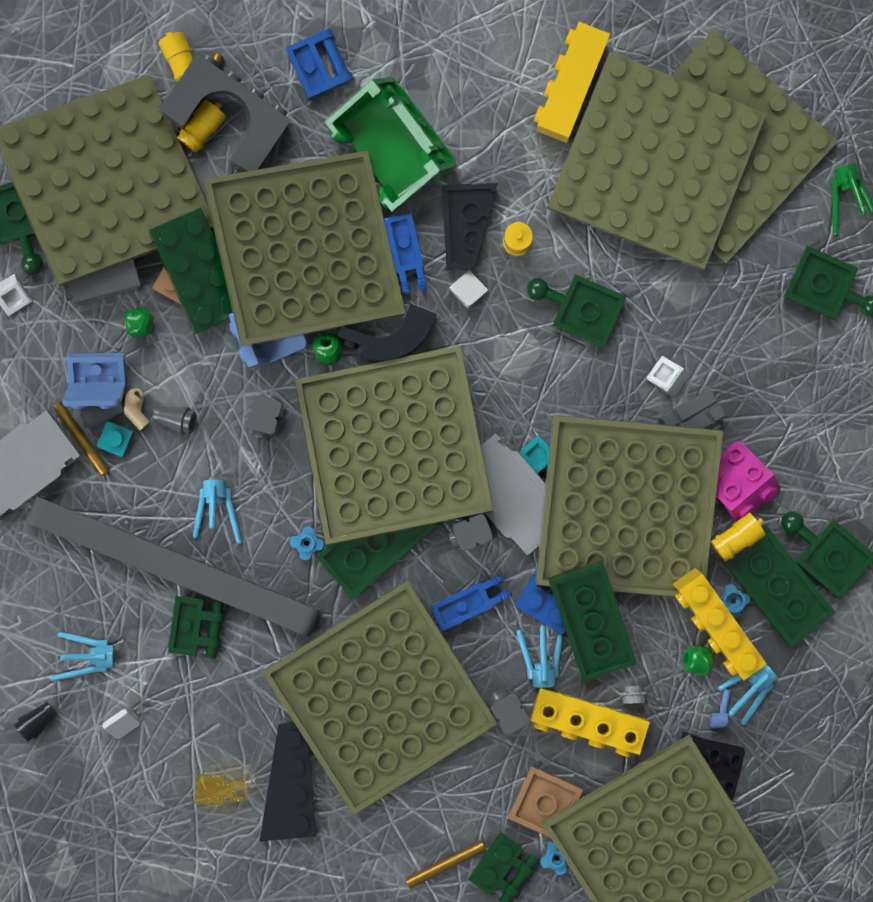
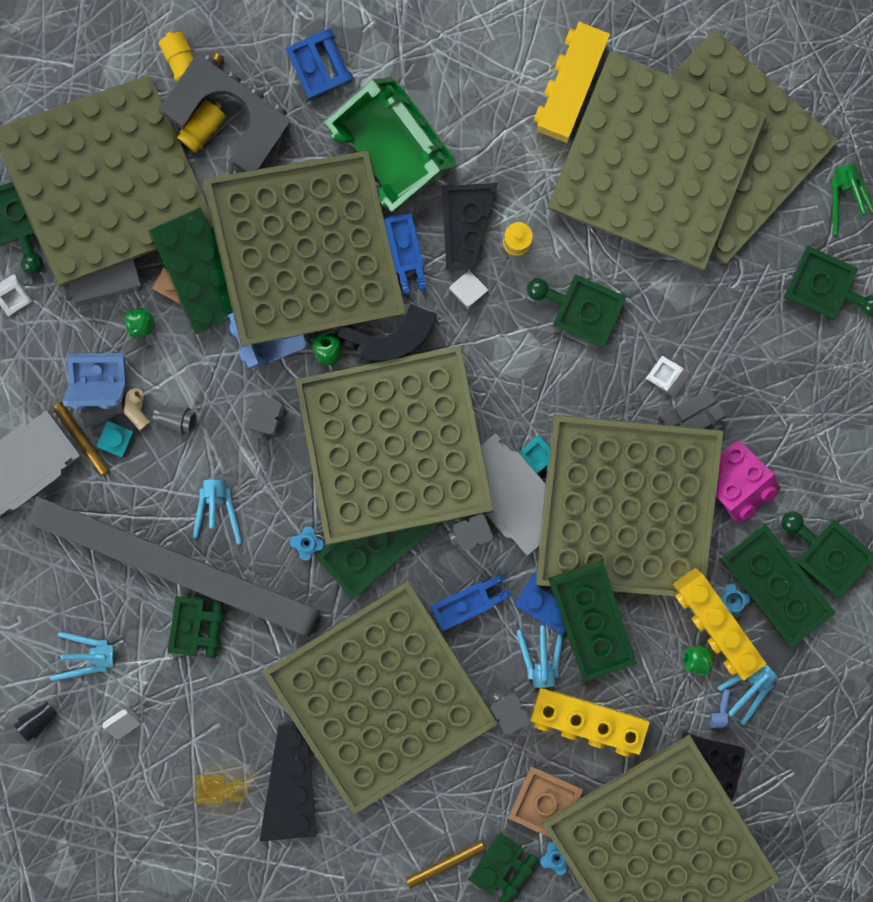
light grey plate [619,686,647,704] -> none
yellow piece [710,513,766,562] -> none

